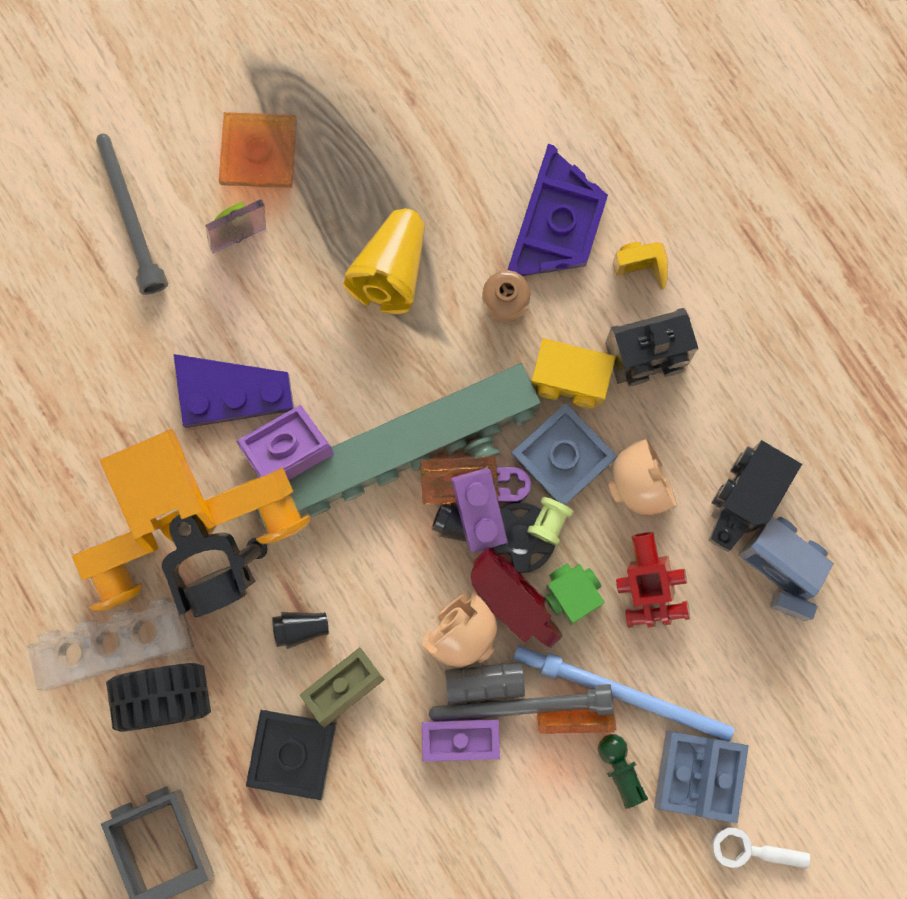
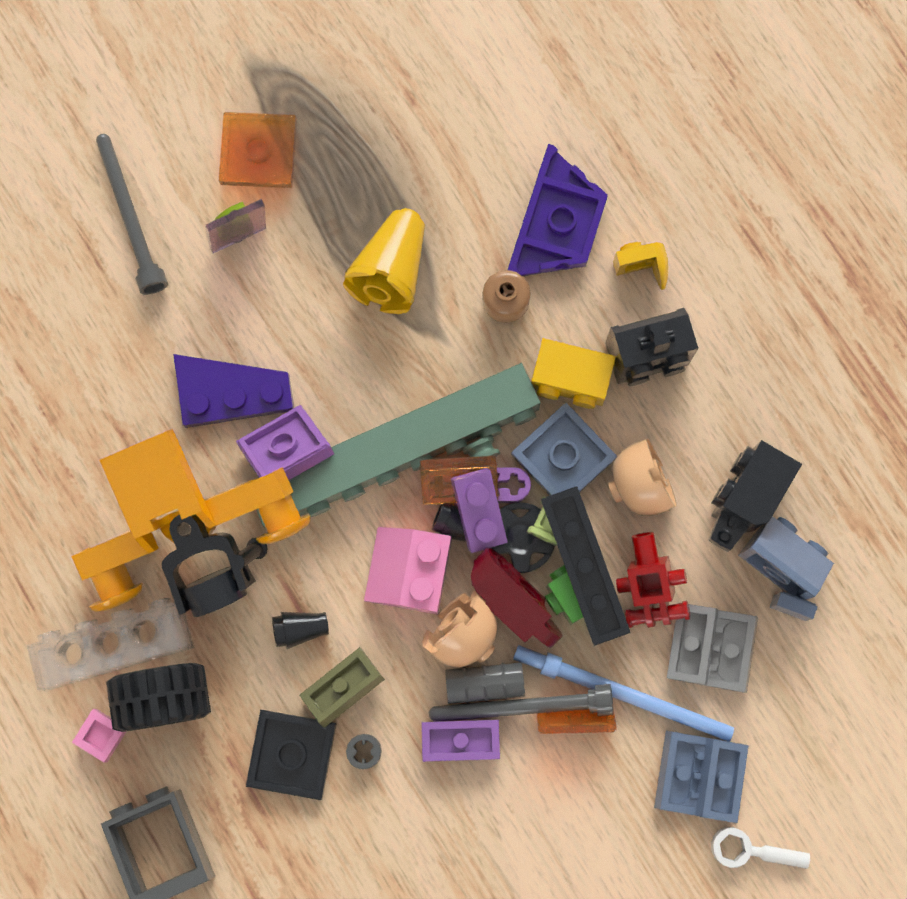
dark green pin [597,734,648,809] -> none
none -> bright pink plate [72,709,127,763]
none -> dark grey bush [346,734,382,769]
none -> bright pink slope [364,527,452,615]
none -> black panel [541,486,631,646]
none -> light grey slope [667,603,758,693]

